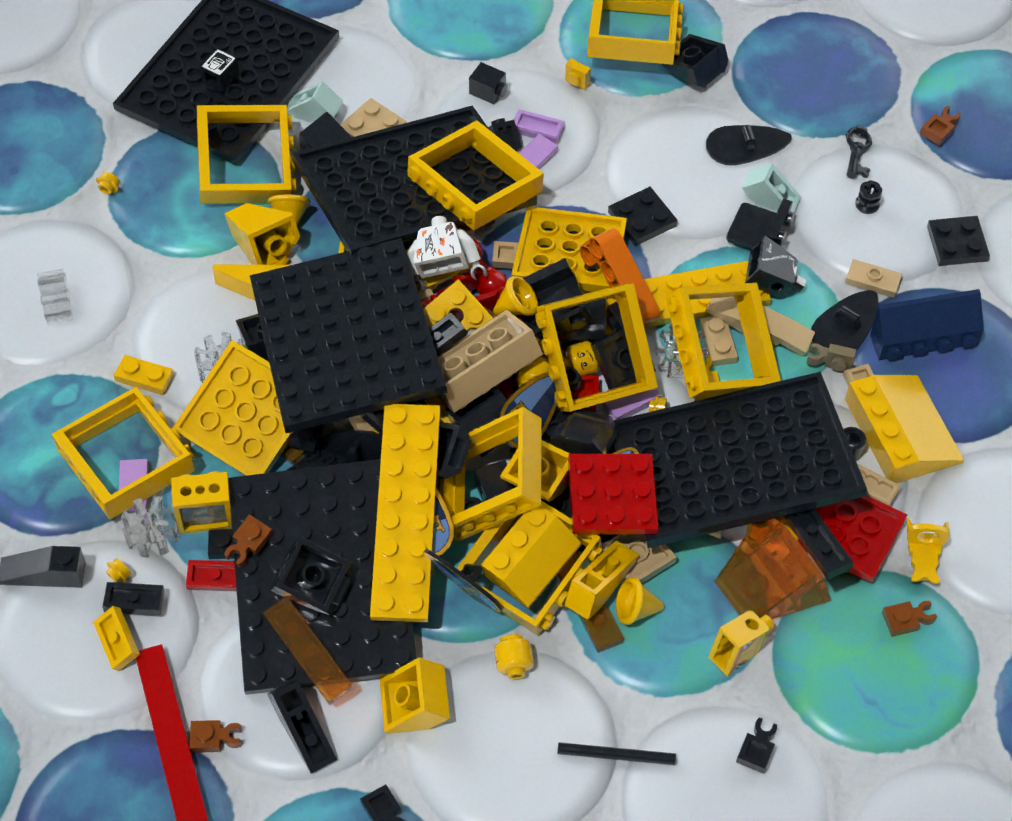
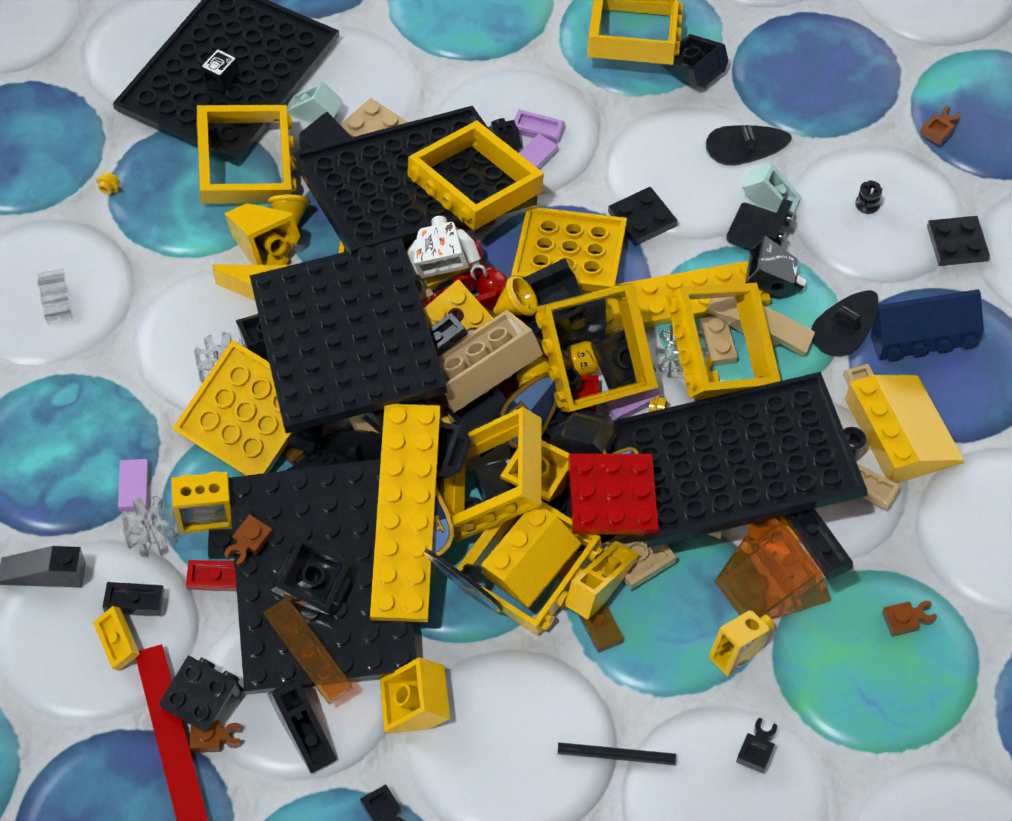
yellow window [51,387,195,520] -> none
yellow plate [106,558,132,583] -> none
yellow plate [113,355,174,396] -> none
black brick [469,62,508,104] -> none
tan plate [492,241,519,269] -> none
yellow head [494,634,533,679] -> none
yellow plate [565,58,591,90] -> none
orange beam [580,228,660,325] -> none
black plate [606,302,624,331] -> none
yellow hat [616,577,664,625] -> none
red plate [796,496,908,583] -> none
dark tan plate [806,343,856,371] -> none
black piece [845,125,872,178] -> none
tan plate [845,259,902,298] -> none
yellow hair [907,518,950,584] -> none
none -> black bracket [159,655,244,732]

